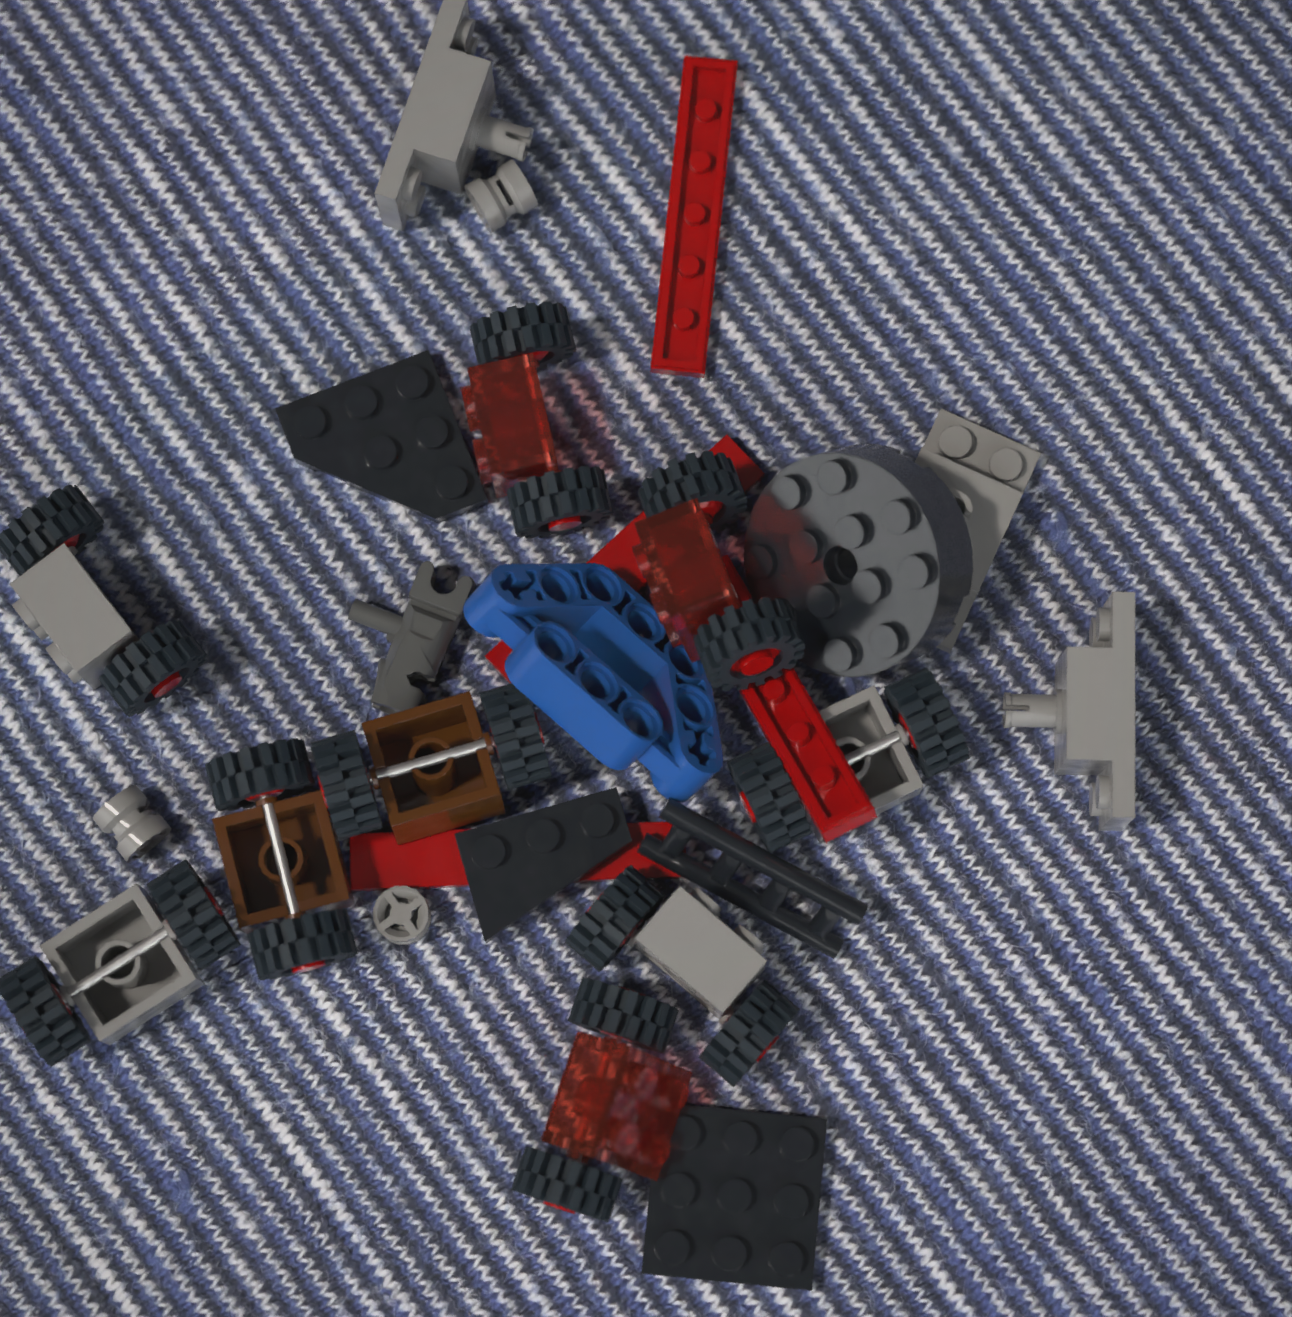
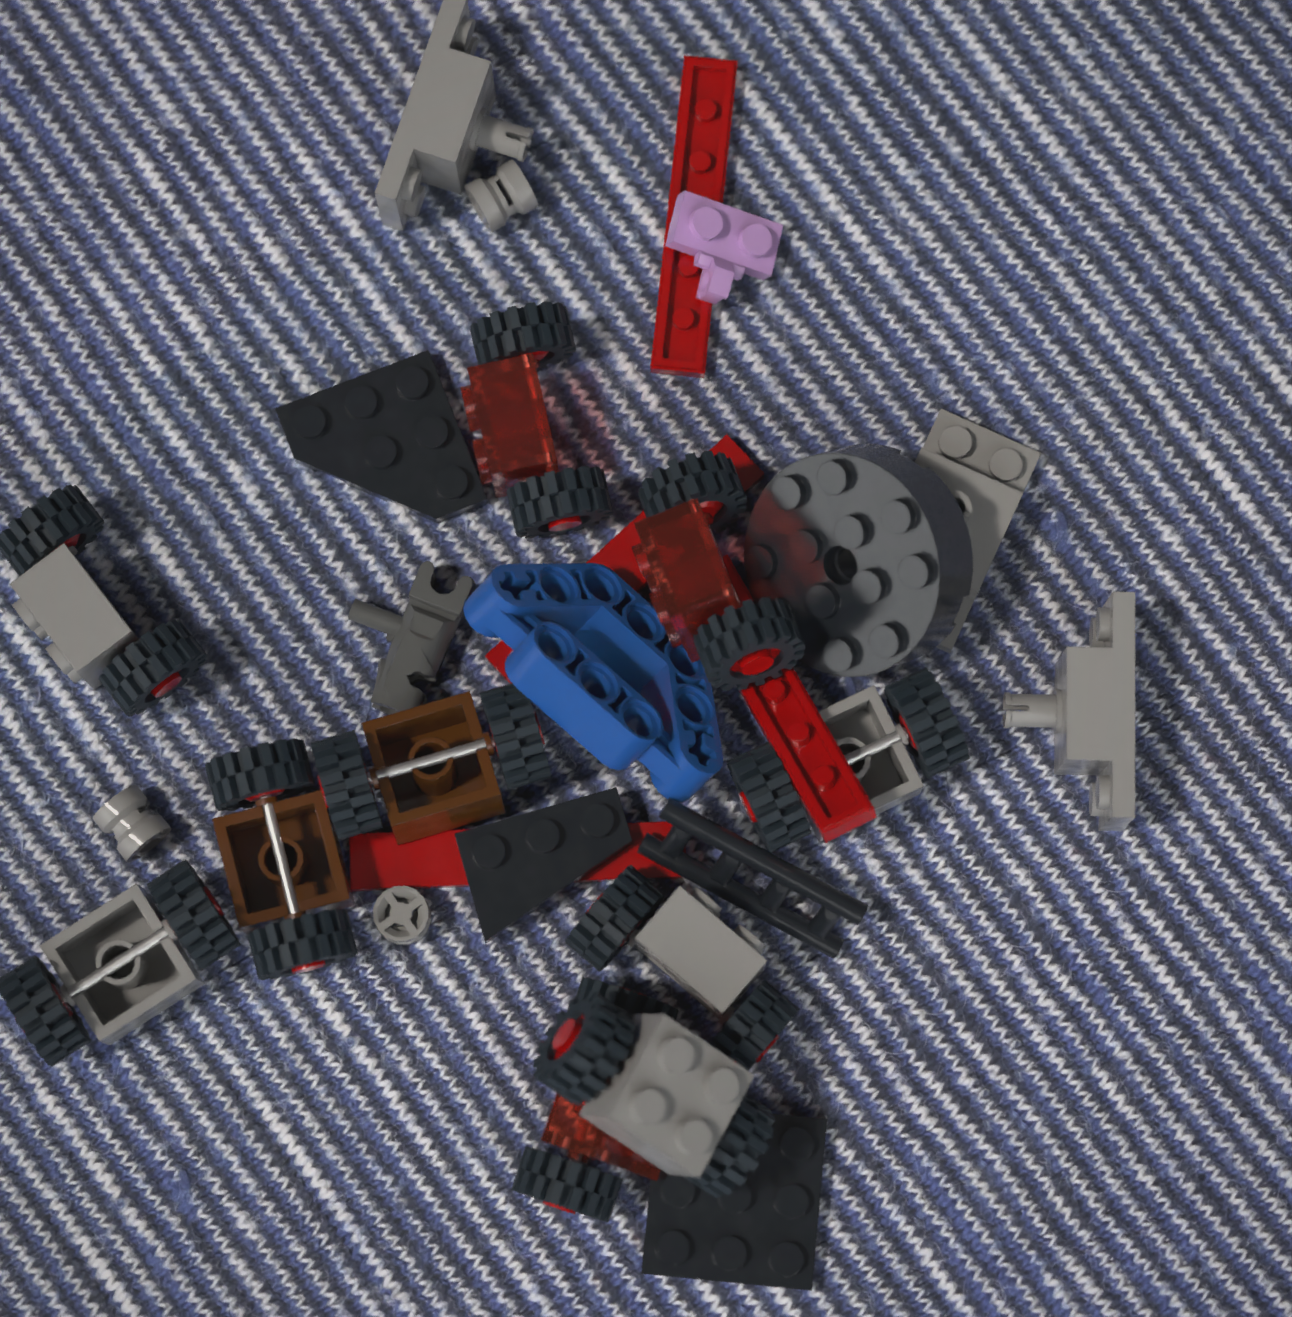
none -> brick [533,990,775,1198]
none -> lavender hinge [665,190,783,305]

